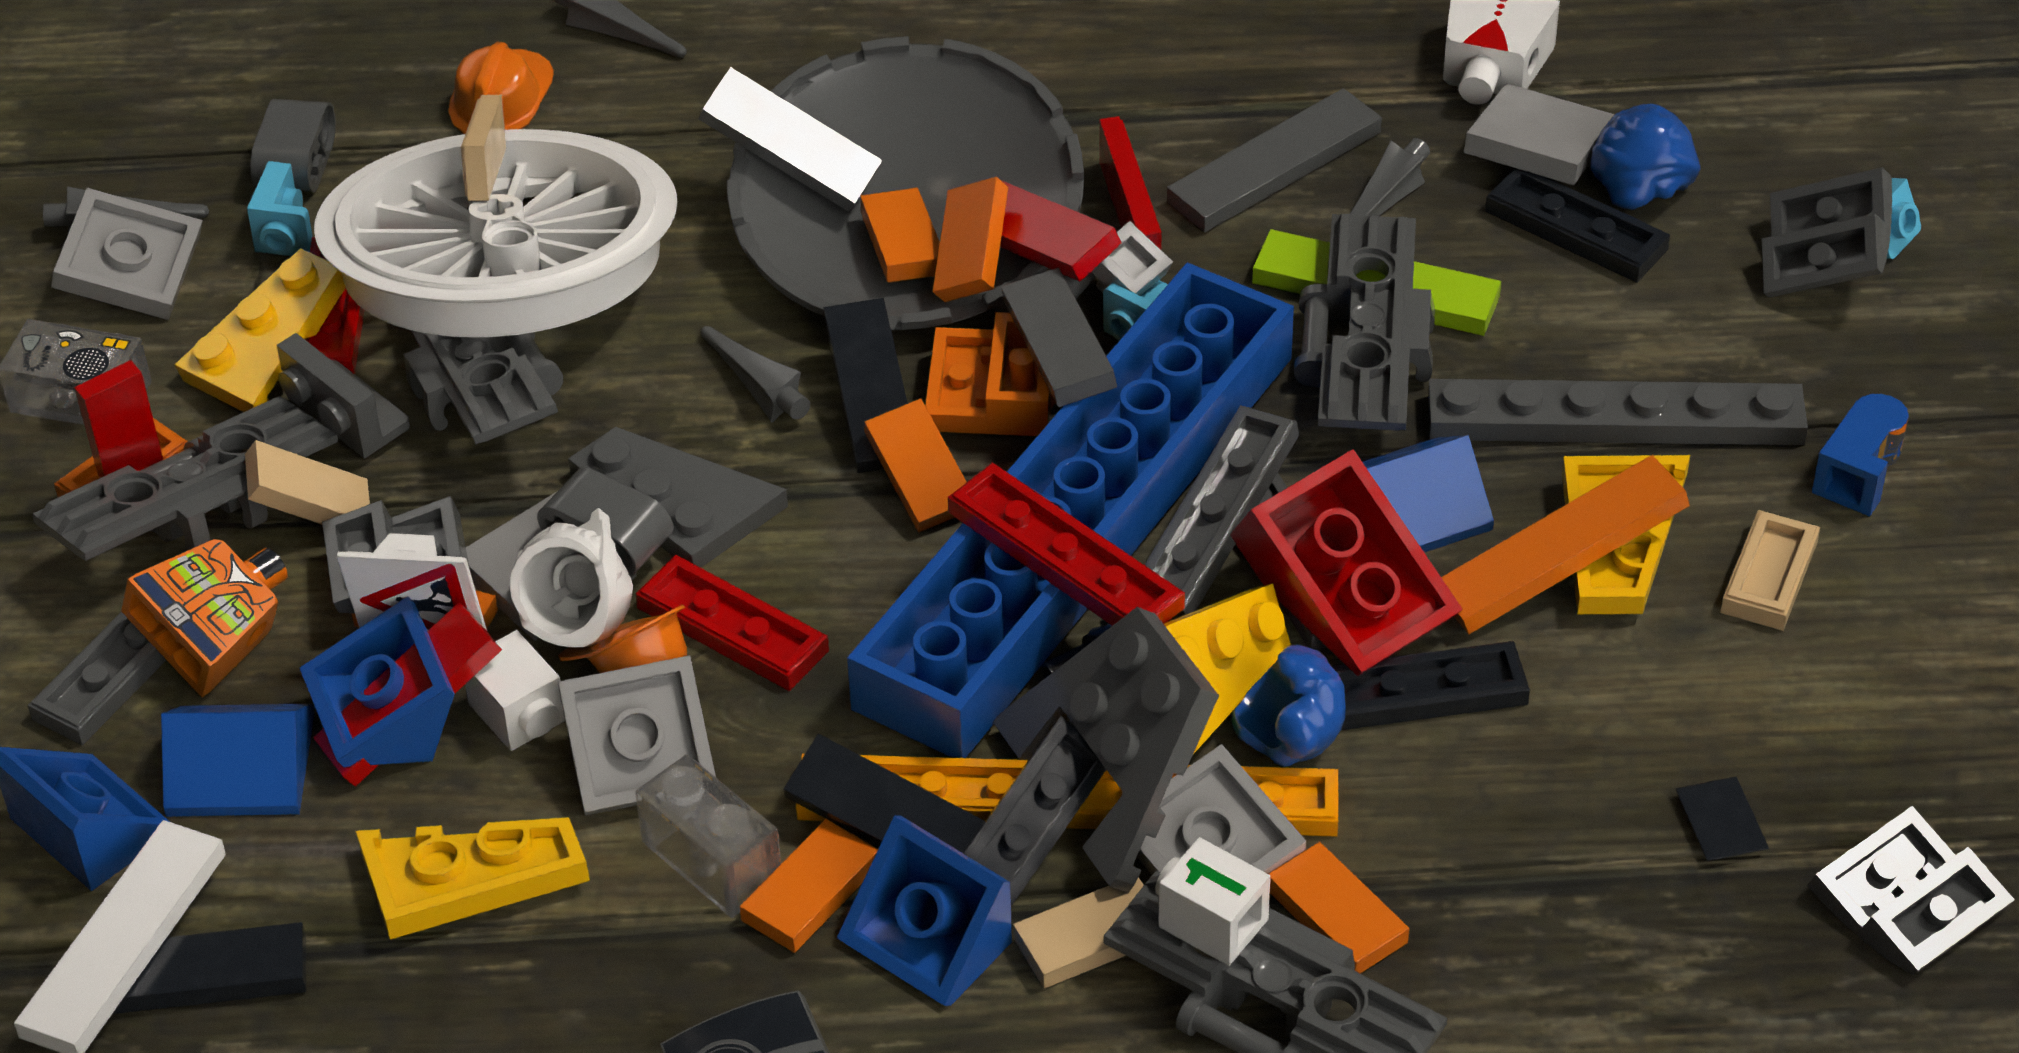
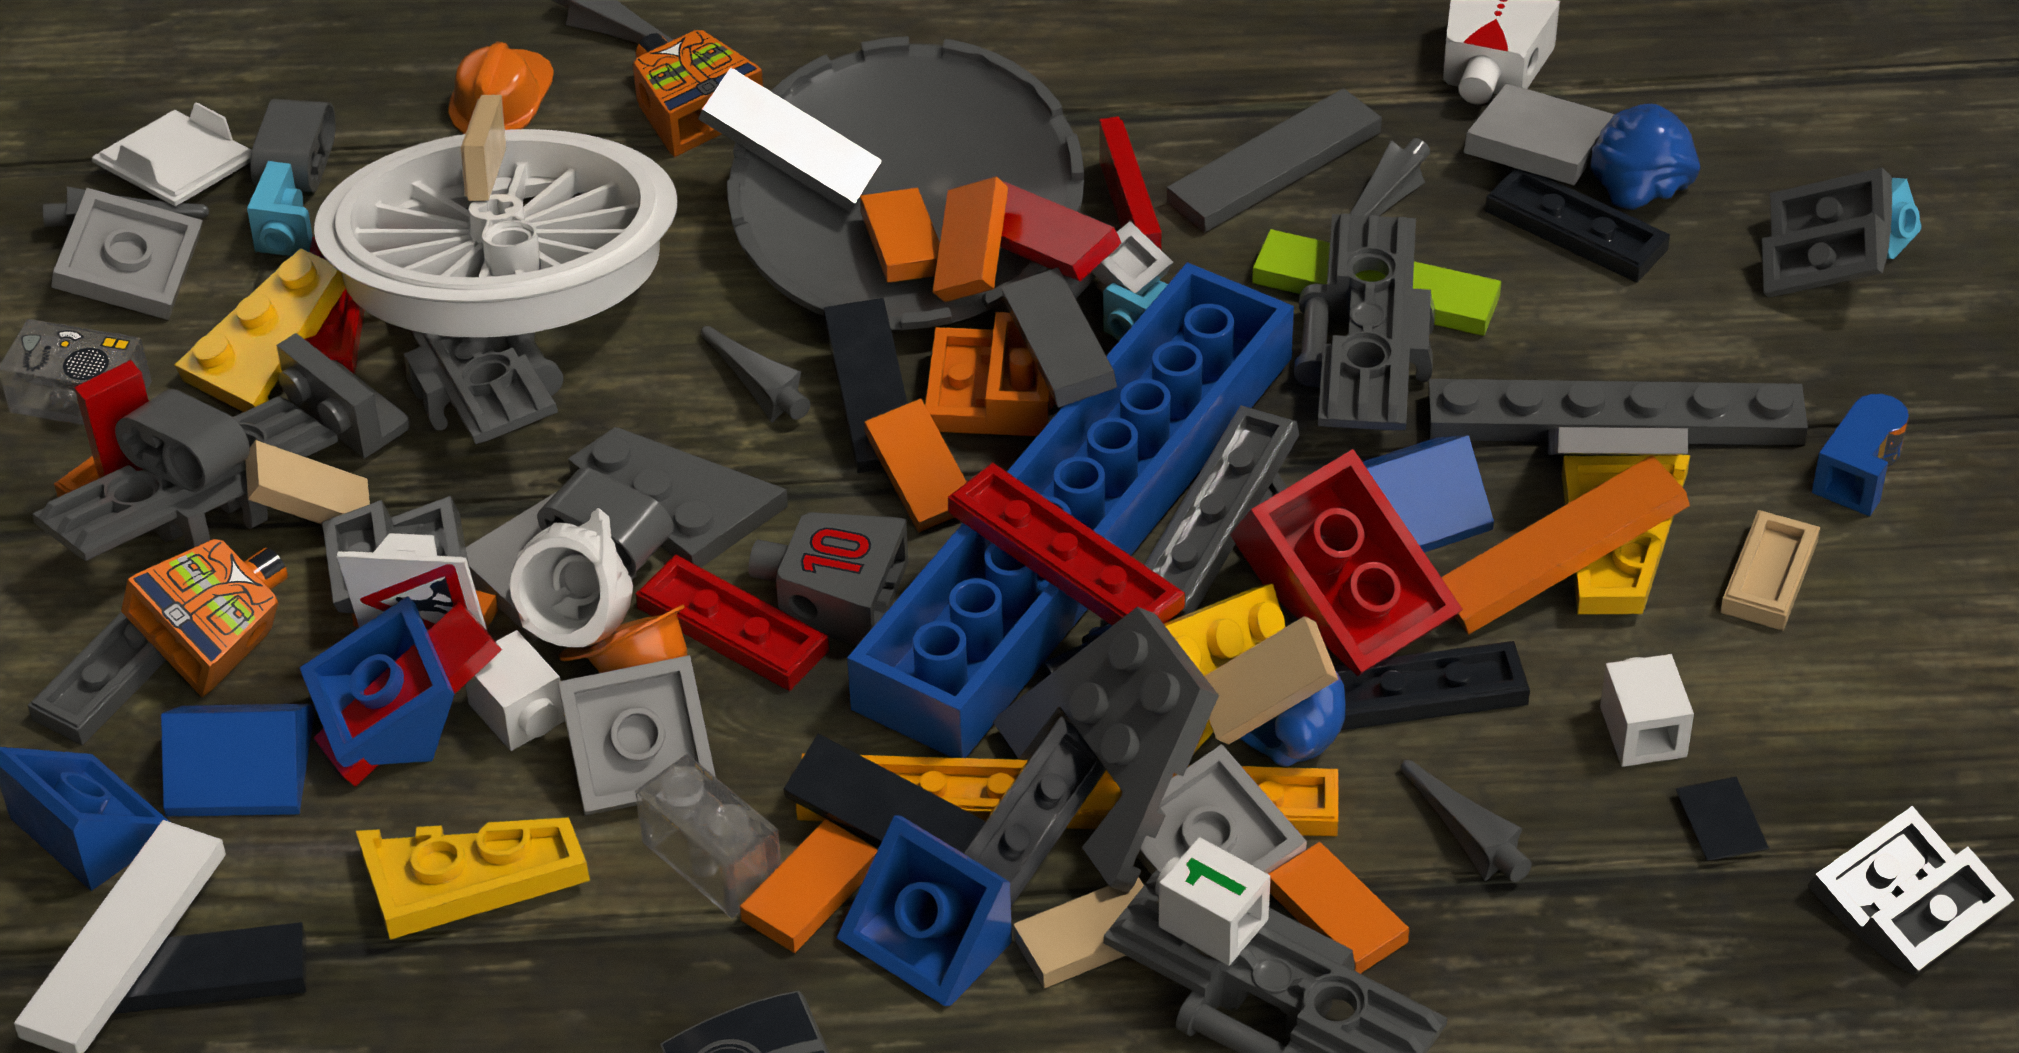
none -> white piece [92,102,252,207]
none -> dark grey beam [115,389,250,492]
none -> orange torso [633,30,763,157]
none -> dark grey torso [749,512,909,646]
none -> tan tile [1204,616,1339,745]
none -> dark grey piece [1400,760,1532,882]
none -> light grey tile [1548,427,1688,456]
none -> white brick [1600,654,1694,767]

